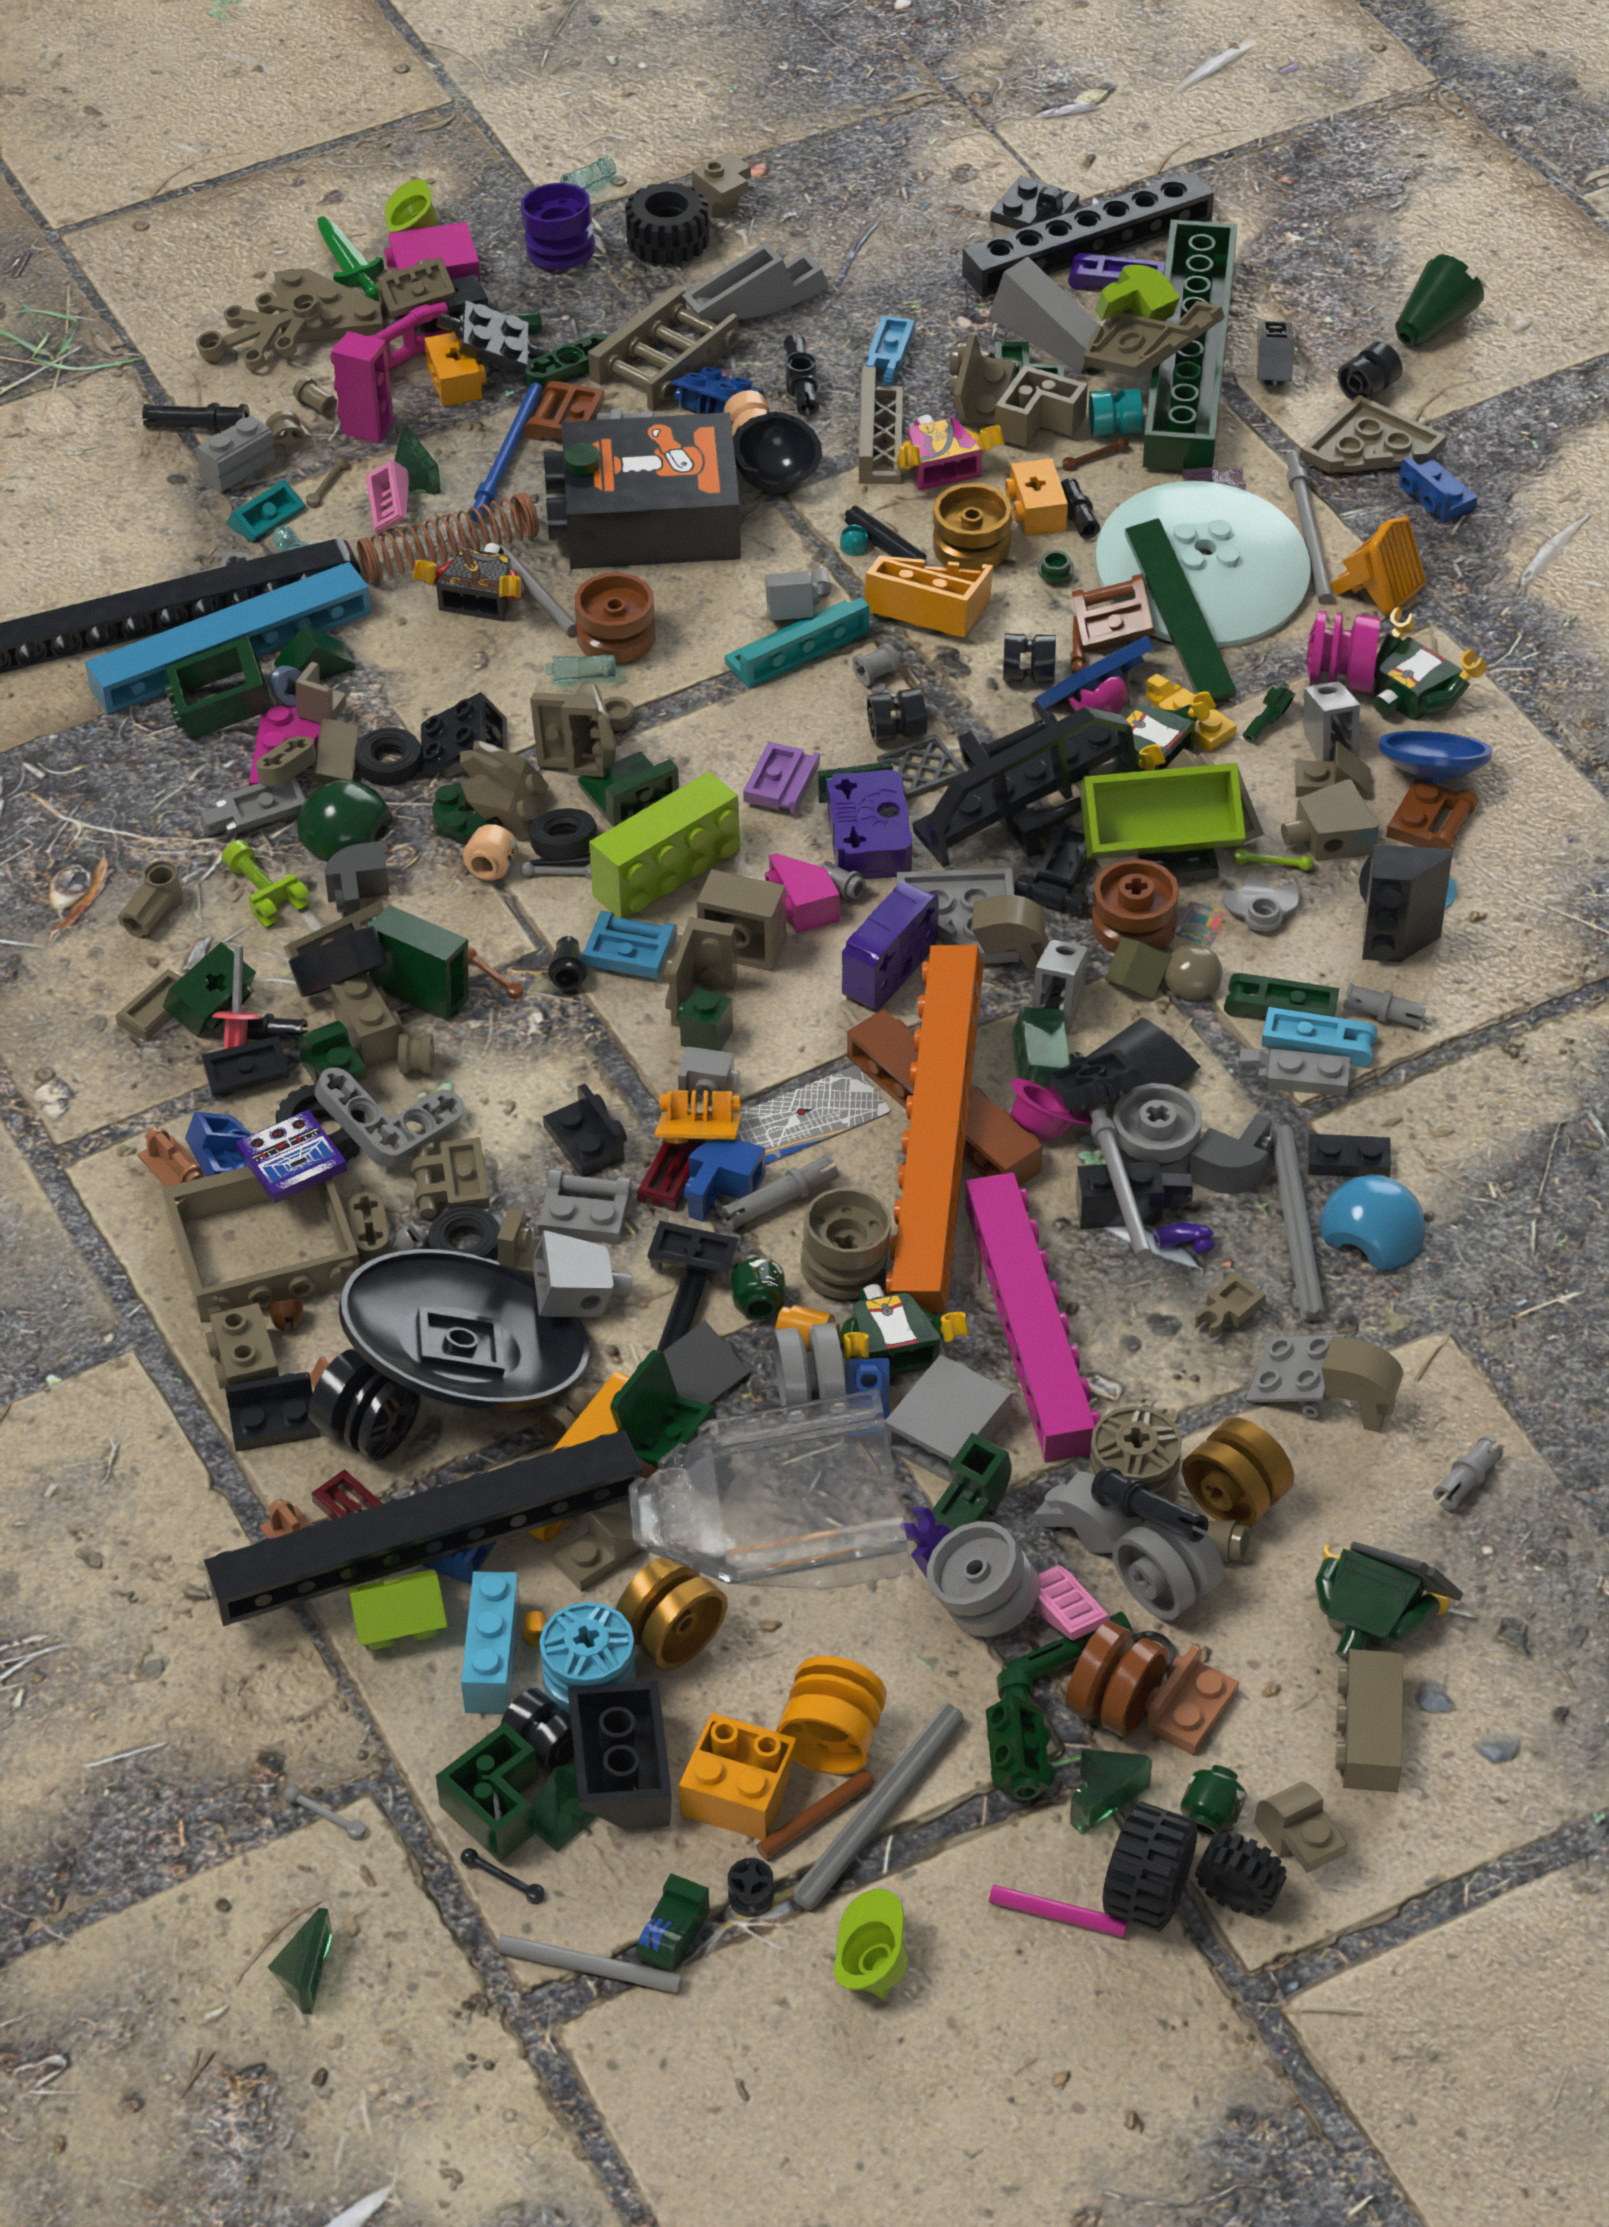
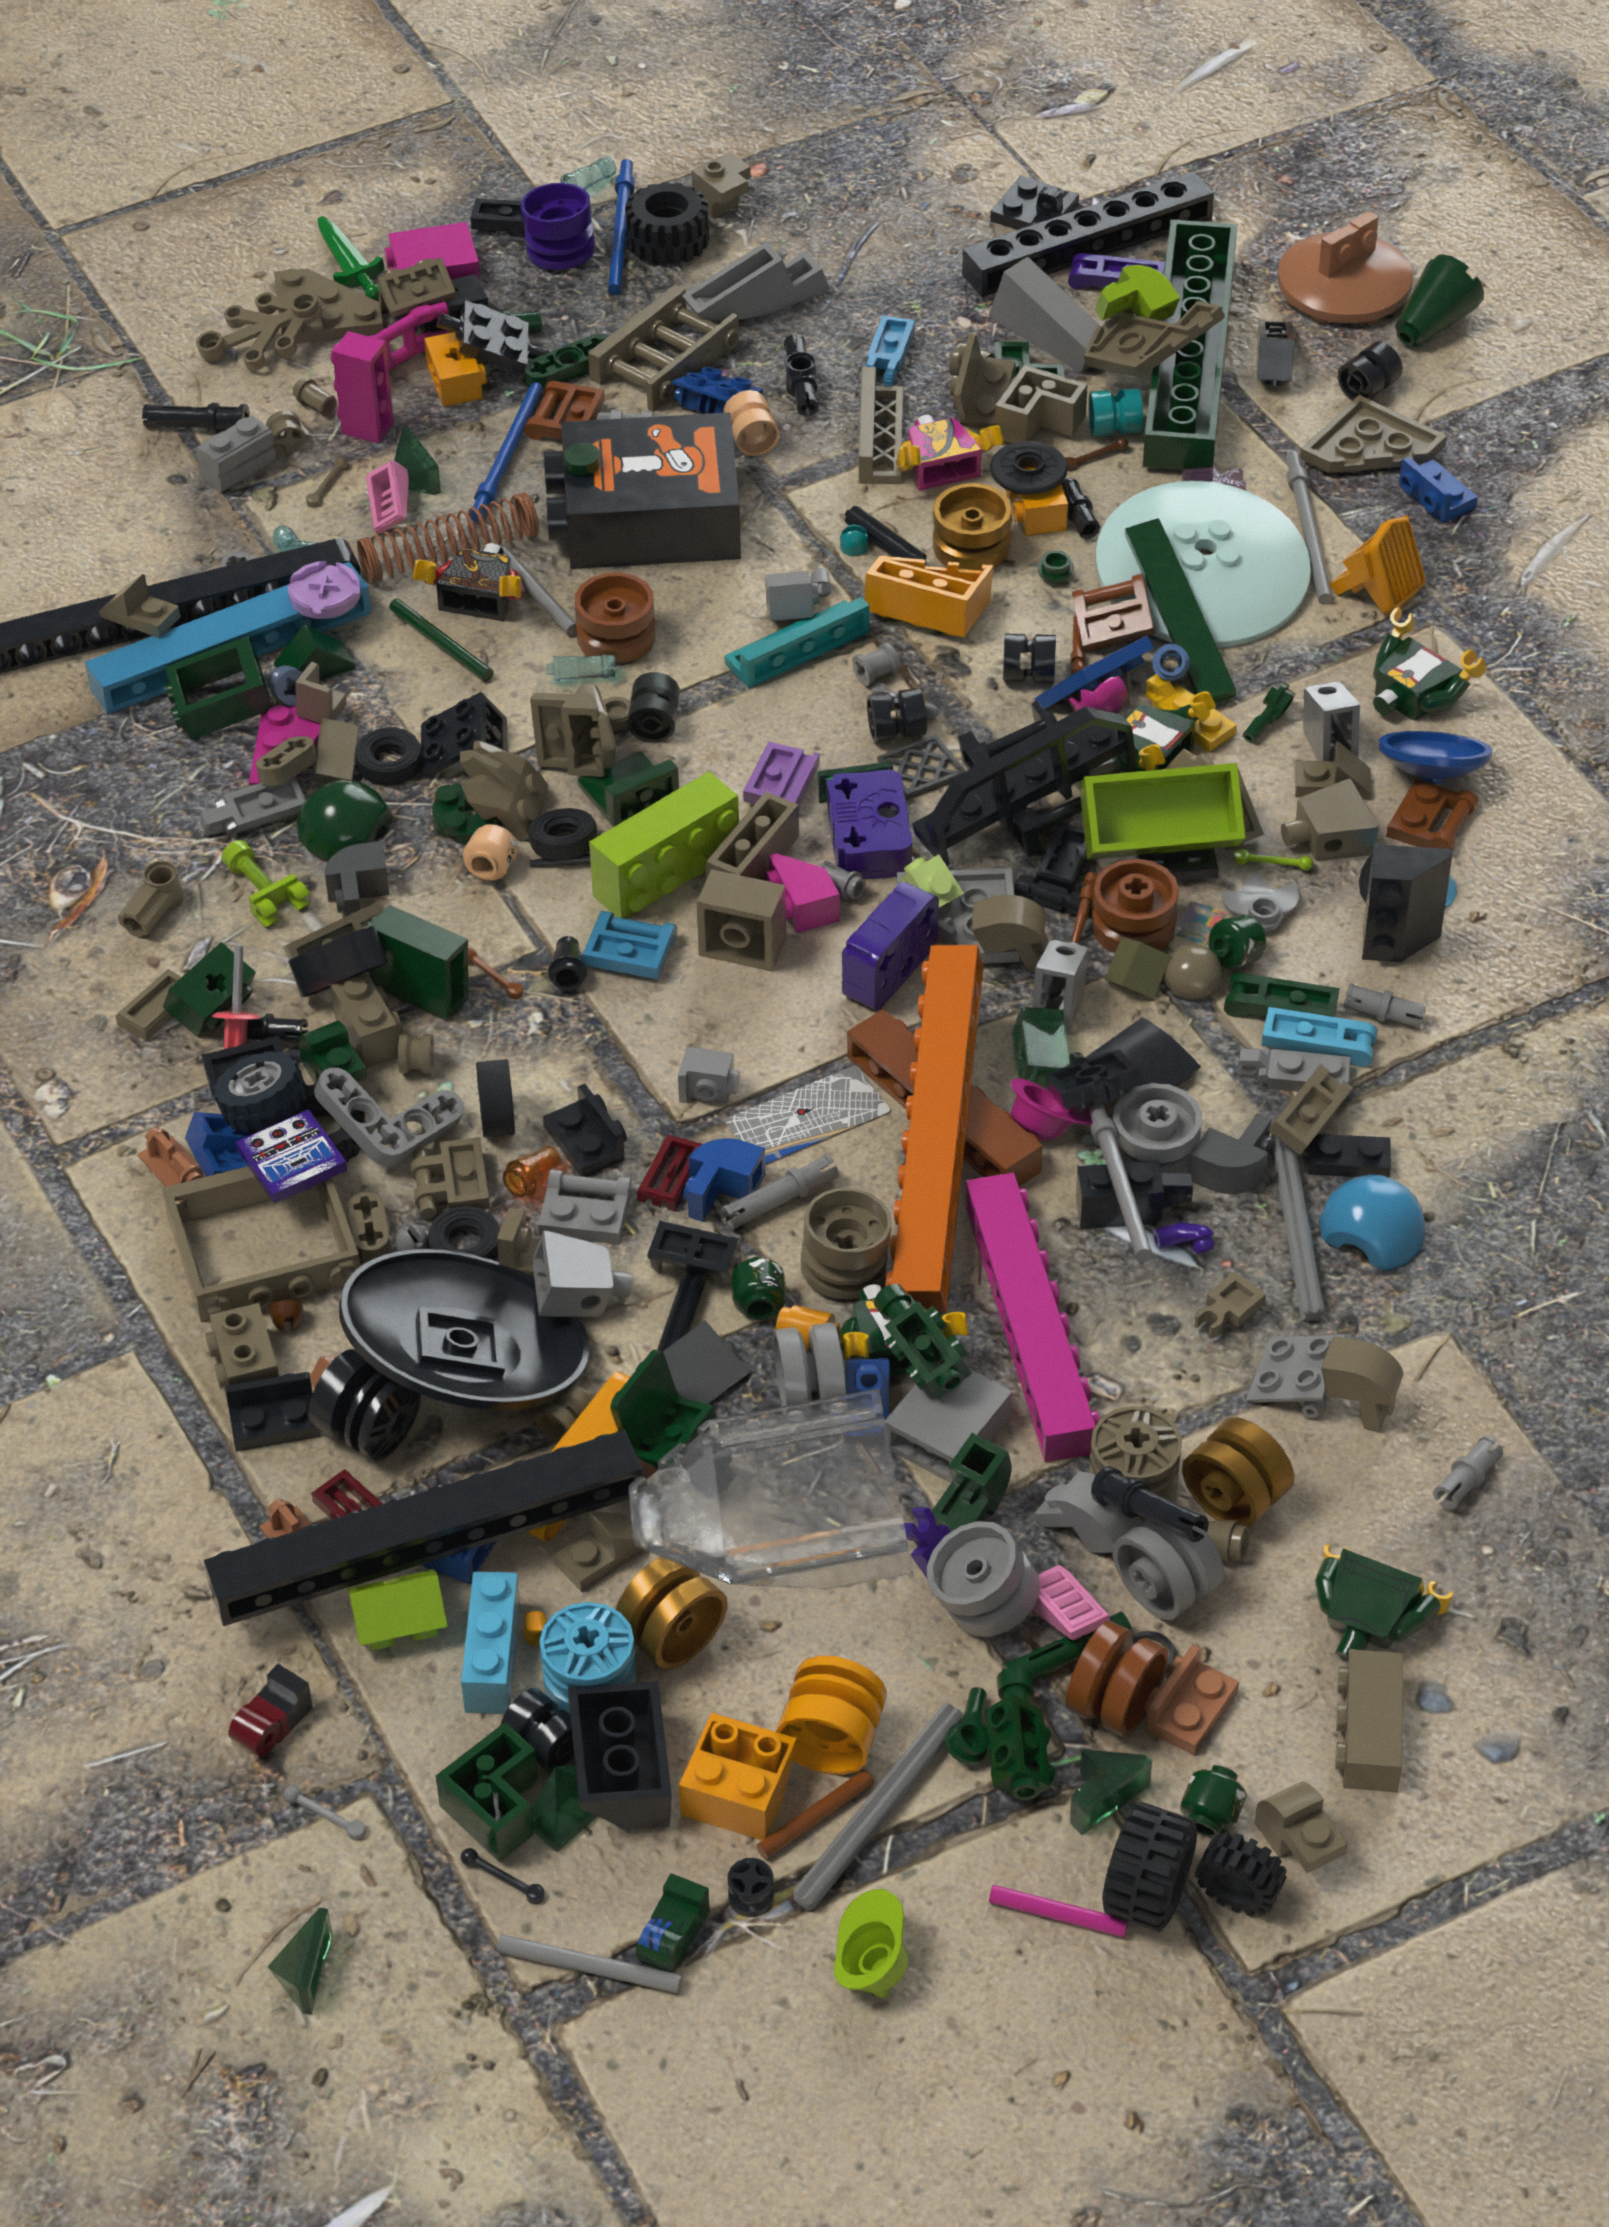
teal slope [226,479,306,542] -> none
lime piece [385,179,438,233] -> none
light grey hinge [520,862,592,880] -> none
light orange hinge [654,1090,742,1144] -> none
dark tan bracket [664,917,737,1026] -> none
dark green brick [676,987,733,1051] -> none
black cylinder [733,411,822,494] -> none
dark pink wheel [1306,611,1381,693] -> none
dark grey window [1349,1541,1463,1601] -> none
none -> dark tan slope [99,574,181,638]
none -> black wheel [213,1051,308,1132]
none -> leg [228,1663,313,1757]
none -> lavender tile [288,561,360,619]
none -> dark green bar [389,598,494,682]
none -> black plate [470,198,525,233]
none -> black tyre [476,1059,515,1138]
none -> clear orange cone [503,1145,561,1198]
none -> blue bar [608,159,635,295]
none -> pearl dark grey wheel [627,672,680,743]
none -> dark tan brick [706,791,799,880]
none -> dark green brick [874,1284,972,1399]
none -> yellowish green bracket [898,854,964,909]
none -> dark green plate [945,1687,989,1765]
none -> black wheel [990,441,1068,495]
none -> dark orange piece [1071,872,1099,944]
none -> medium blue cone [1152,644,1189,681]
none -> dark green head [1208,915,1267,968]
none -> dark tan plate [1268,1064,1353,1155]
none -> nougat bracket [1278,211,1413,324]

